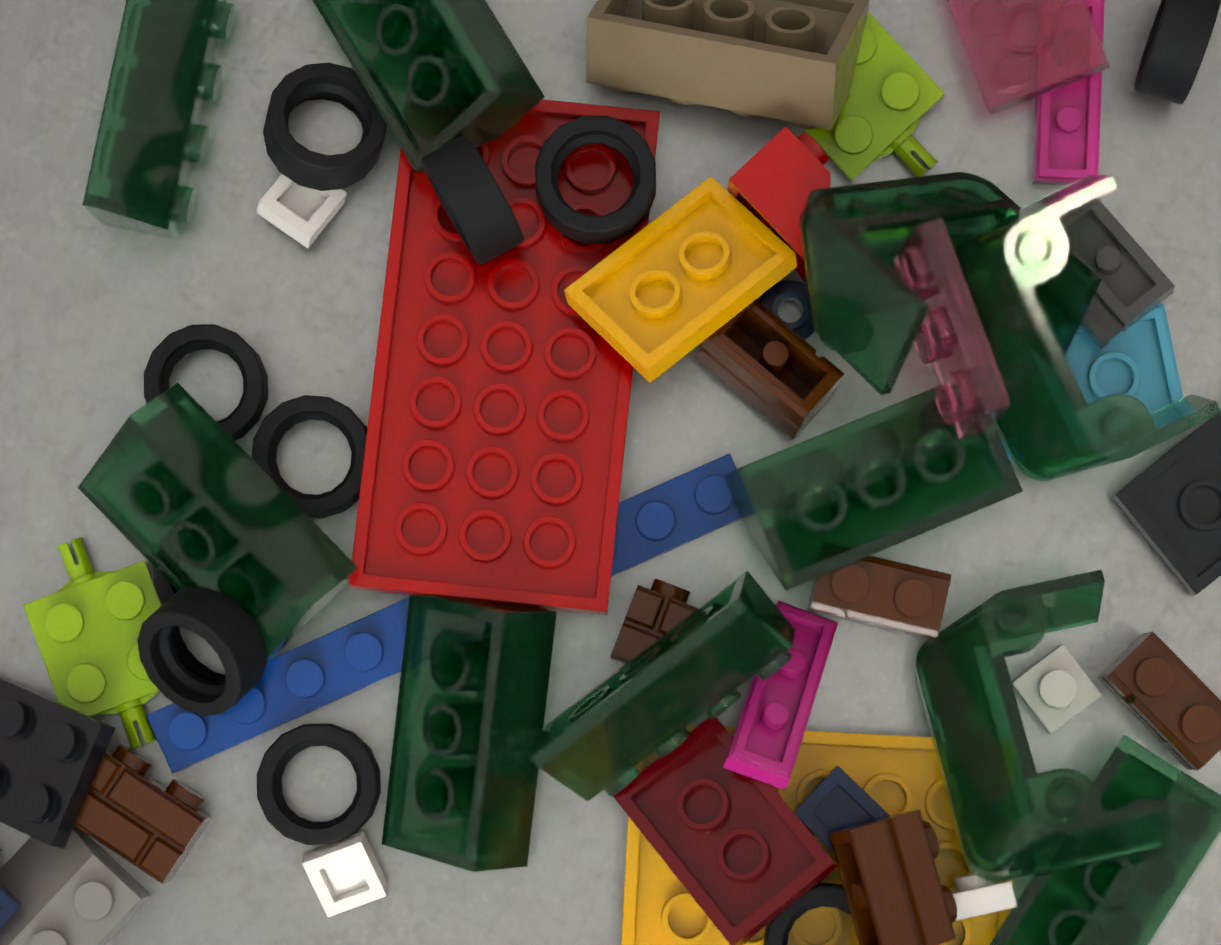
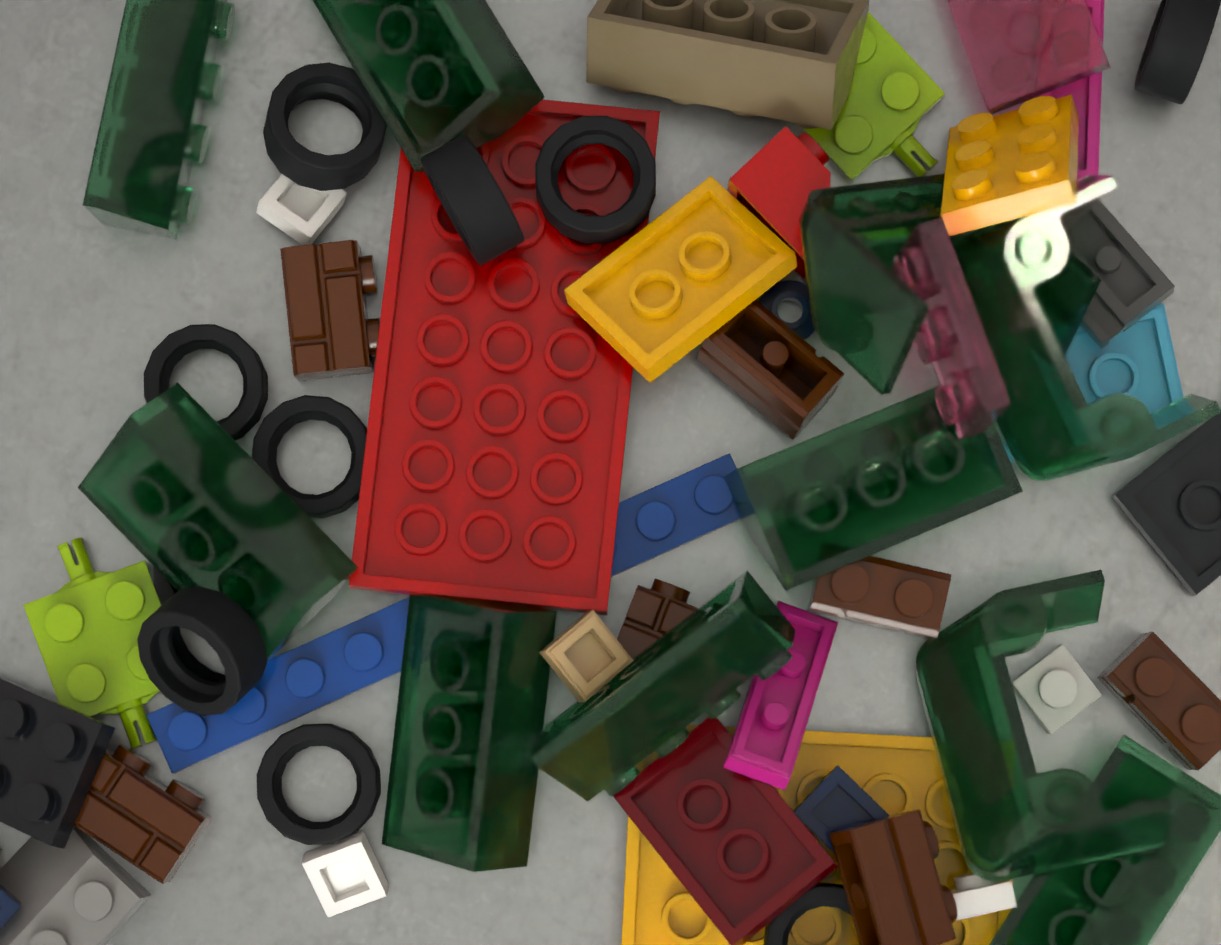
none -> reddish brown brick [280,240,380,381]
none -> tan tile [539,610,634,703]
none -> yellow plate [941,94,1079,237]

